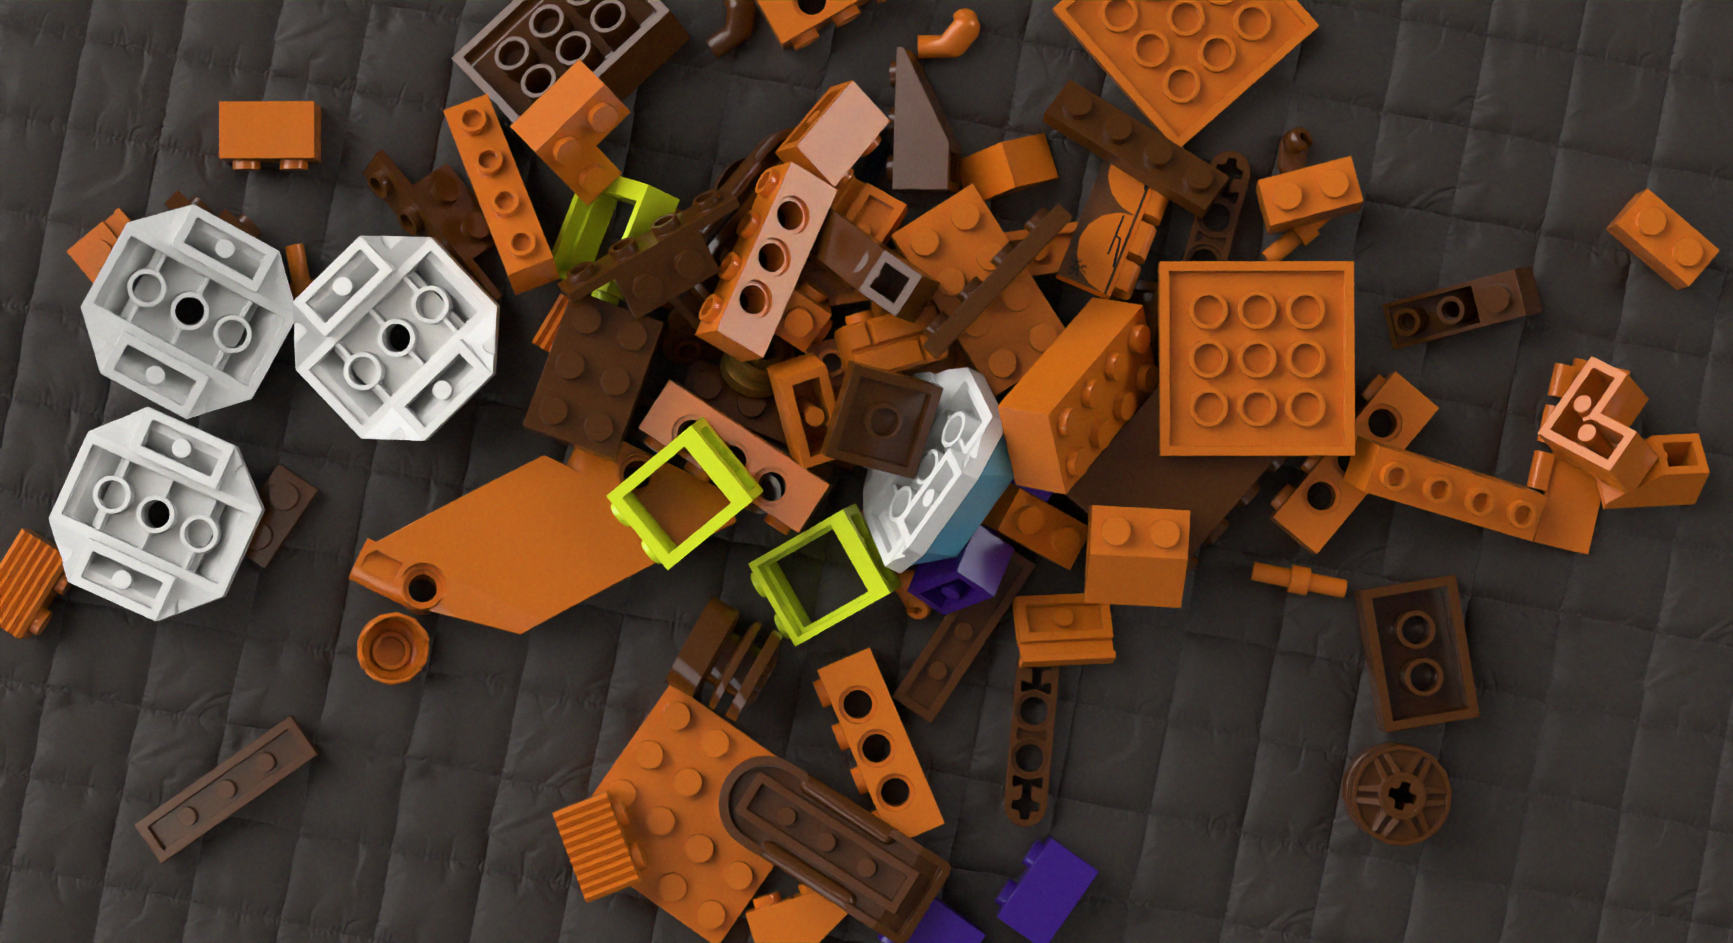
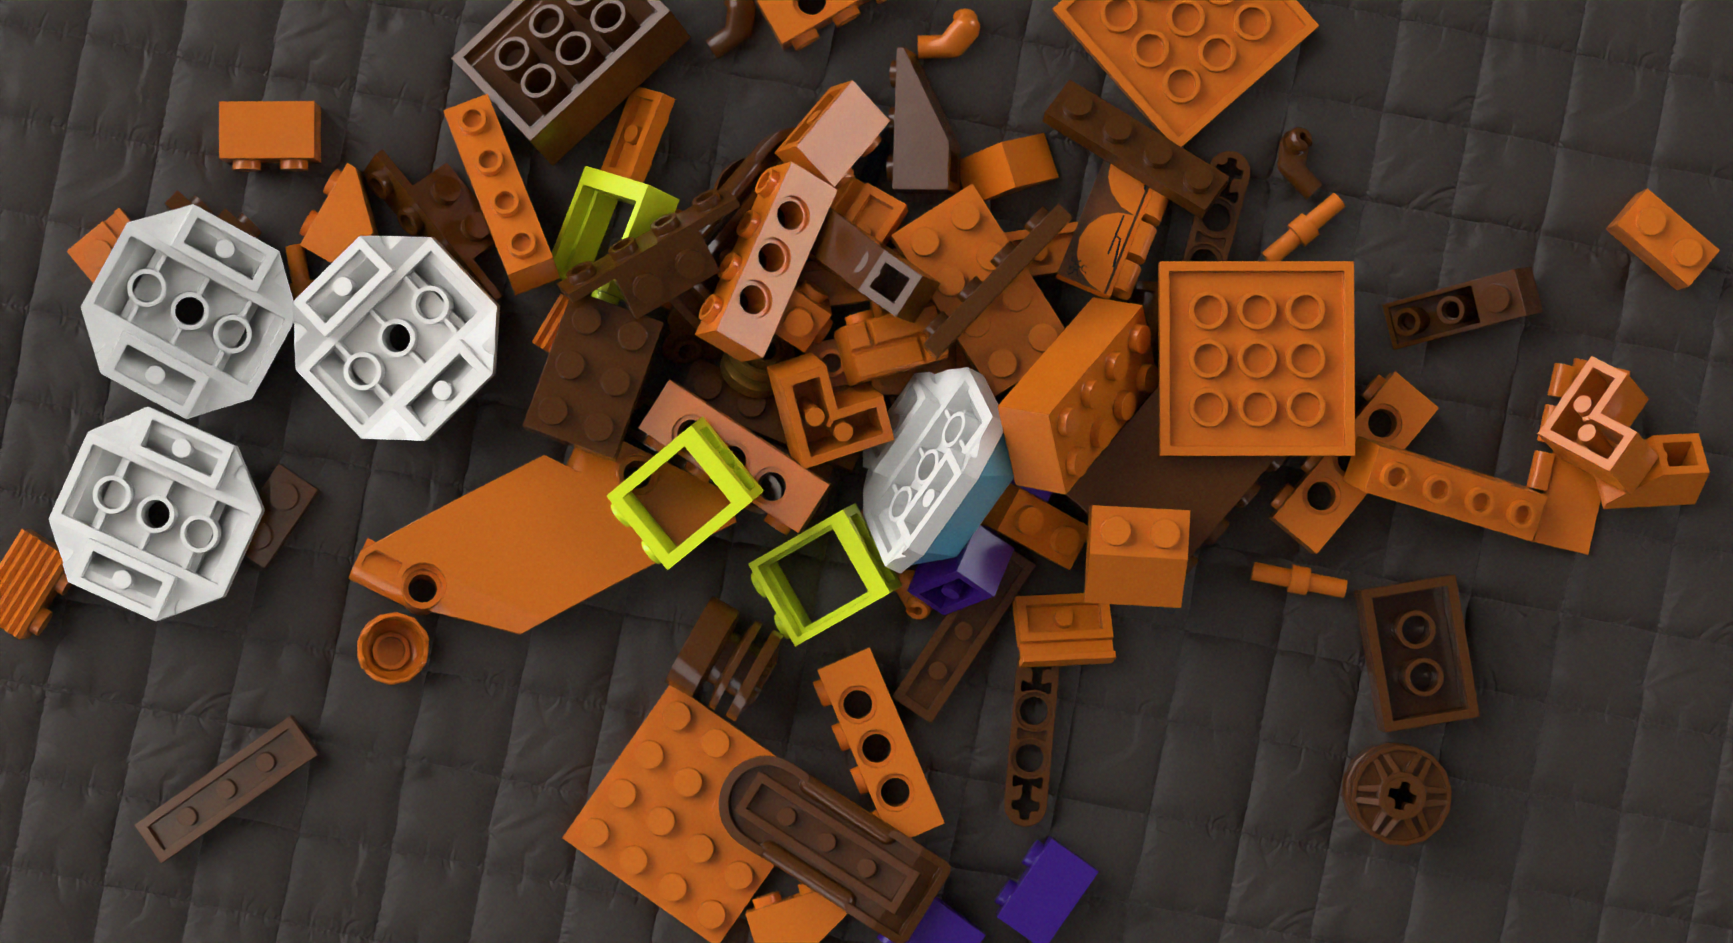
orange brick [510,59,631,206] -> none
orange brick [552,790,647,903] -> none
reddish brown plate [821,360,944,479] -> none
orange brick [1256,156,1364,235] -> none
none -> orange slope [299,163,379,263]
none -> orange plate [601,87,676,183]

